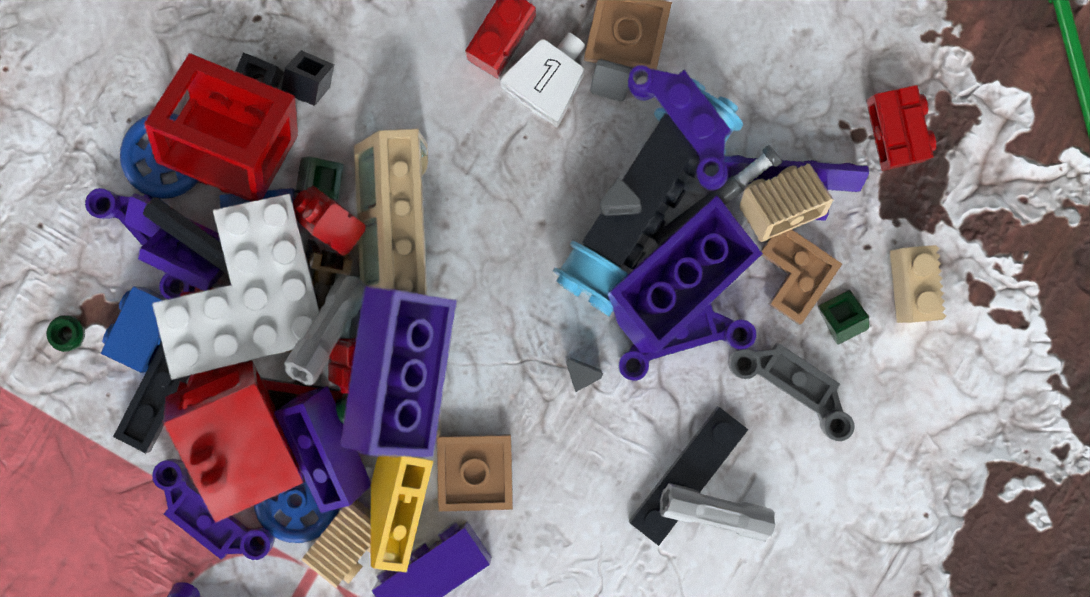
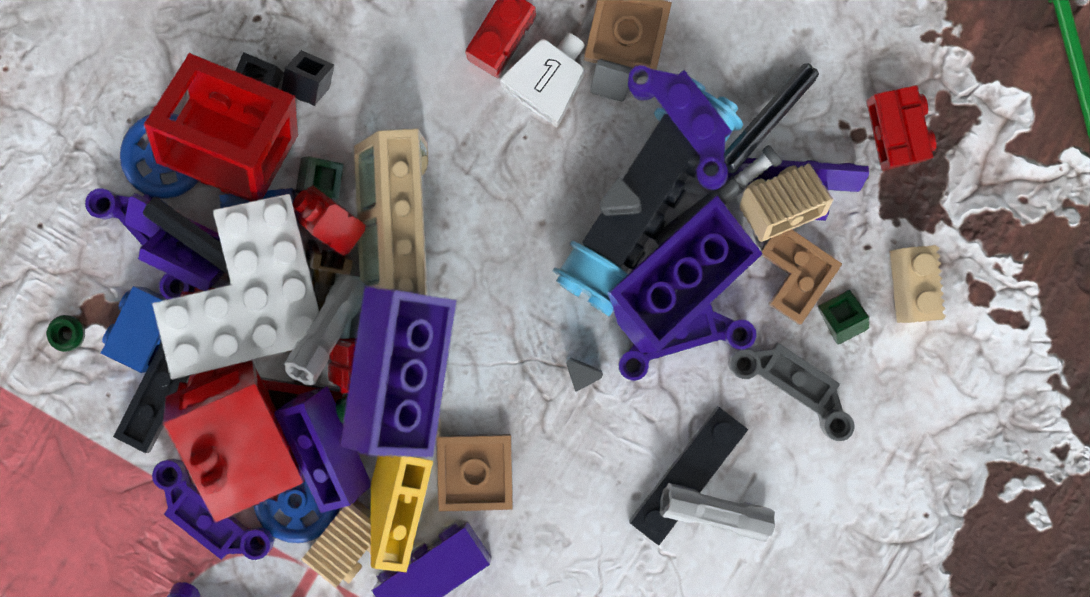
none -> black axle [724,63,819,173]

